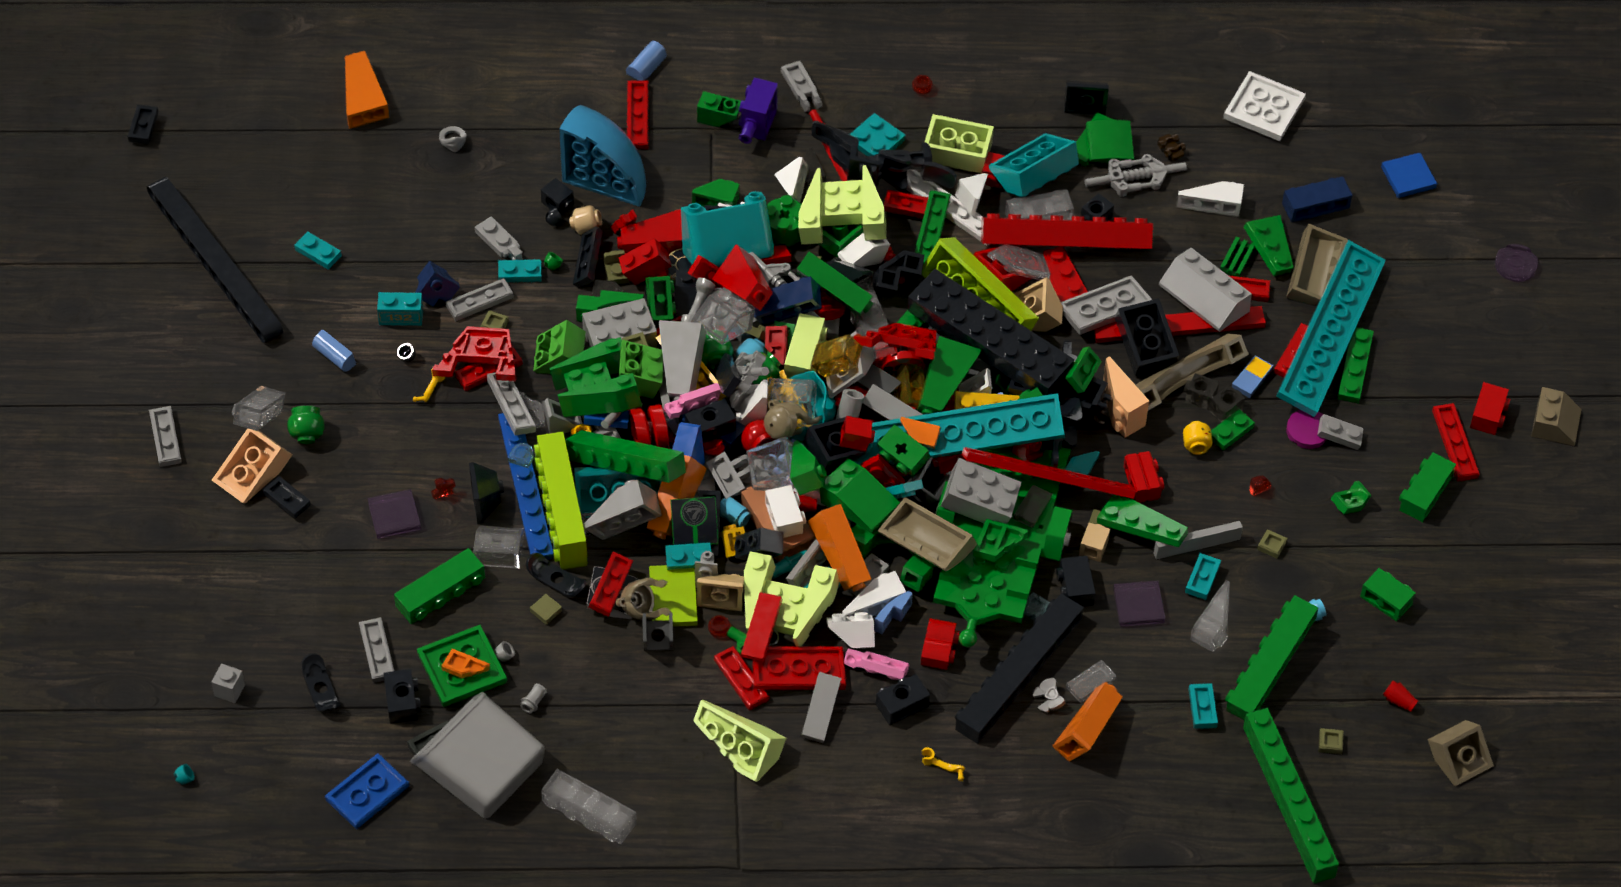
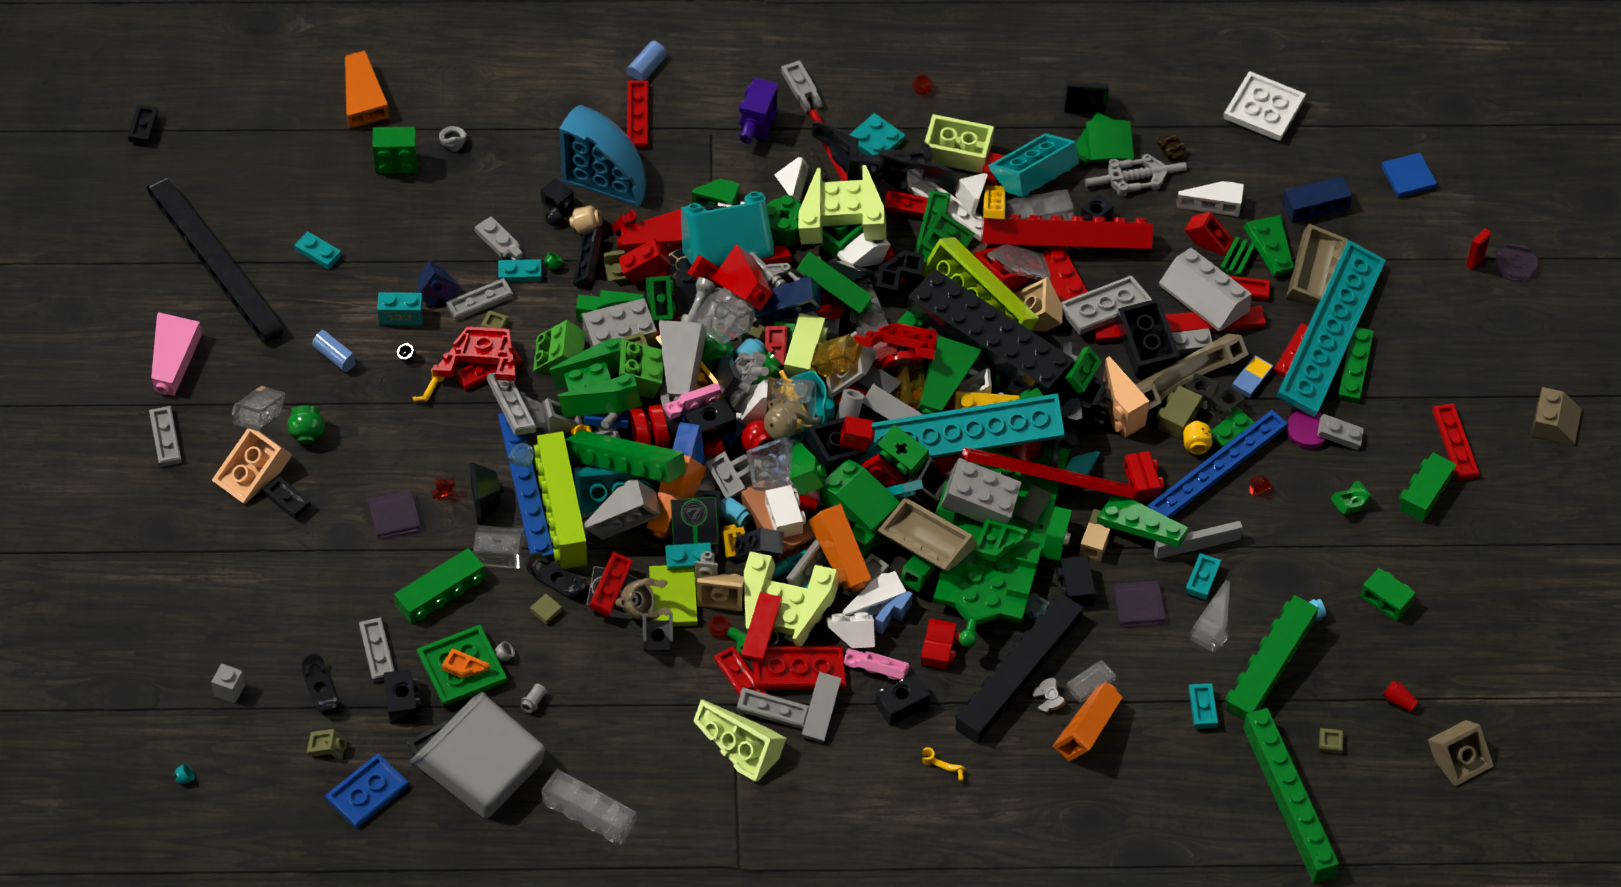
green slope [697,91,741,127] -> none
orange tile [900,417,941,449] -> none
olive tile [1257,529,1288,559] -> none
red brick [1470,382,1511,435] -> none
none -> bright pink slope [151,312,202,396]
none -> olive bracket [307,729,346,760]
none -> green brick [372,127,418,174]
none -> light grey tile [736,687,809,730]
none -> green slope [921,210,975,252]
none -> yellow tile [983,185,1006,219]
none -> blue plate [1148,410,1288,518]
none -> olive brick [1157,386,1202,439]
none -> light grey plate [1172,329,1213,355]
none -> red slope [1184,211,1234,256]
none -> red tile [1466,228,1491,270]

